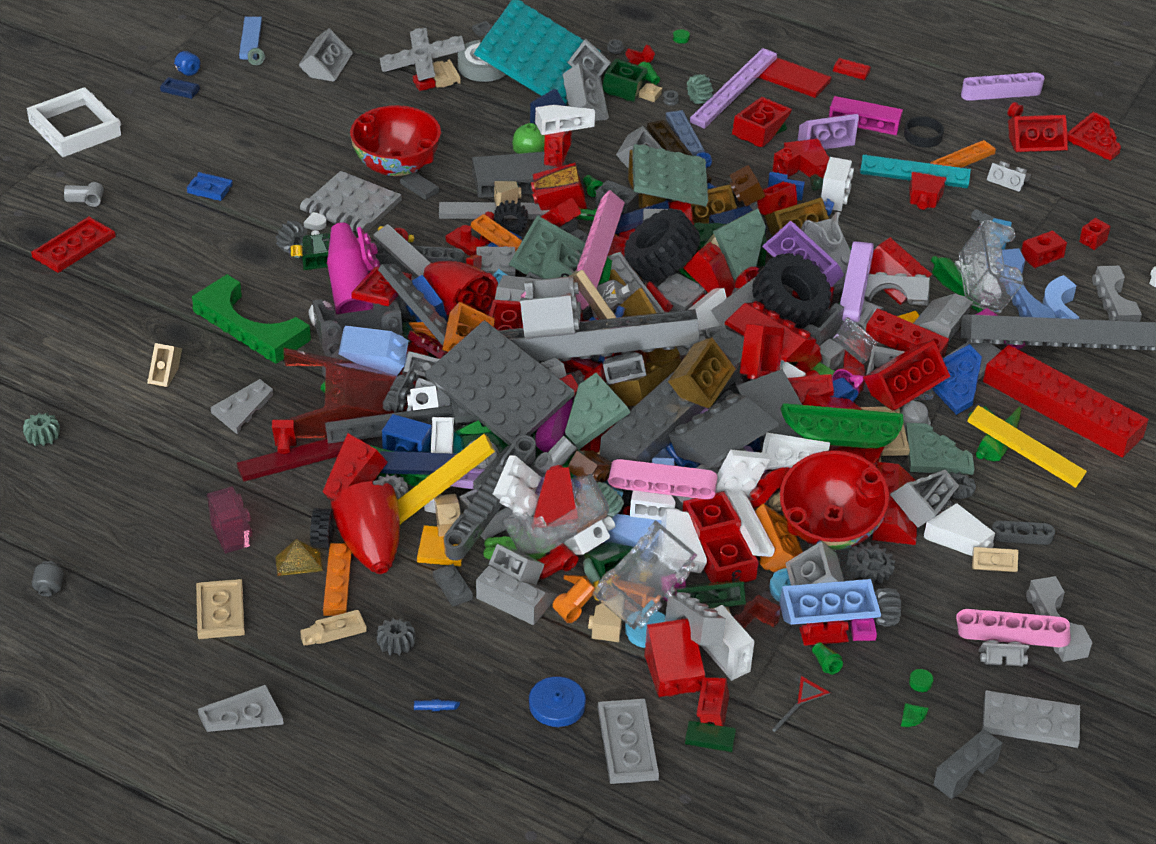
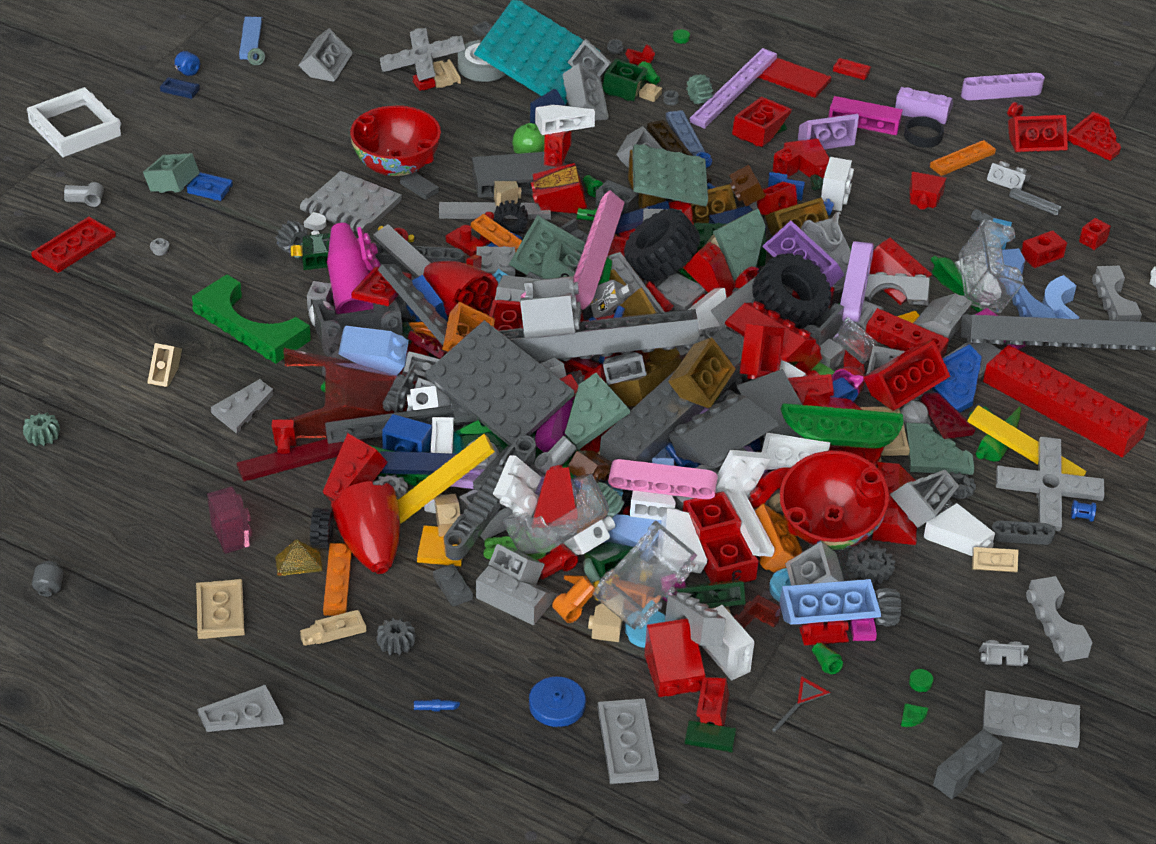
red brick [541,198,581,227] -> none
tan tile [569,270,616,320] -> none
teal plate [860,155,971,188] -> none
bright pink beam [956,609,1071,647] -> none
none -> sand green brick [143,153,200,193]
none -> light grey plate [150,238,169,255]
none -> light grey brick [307,281,333,311]
none -> lavender slope [895,87,953,125]
none -> dark red wing [920,392,976,439]
none -> light grey piece [996,436,1104,531]
none -> dark grey axle [1009,188,1061,216]
none -> blue bush [1071,500,1096,522]

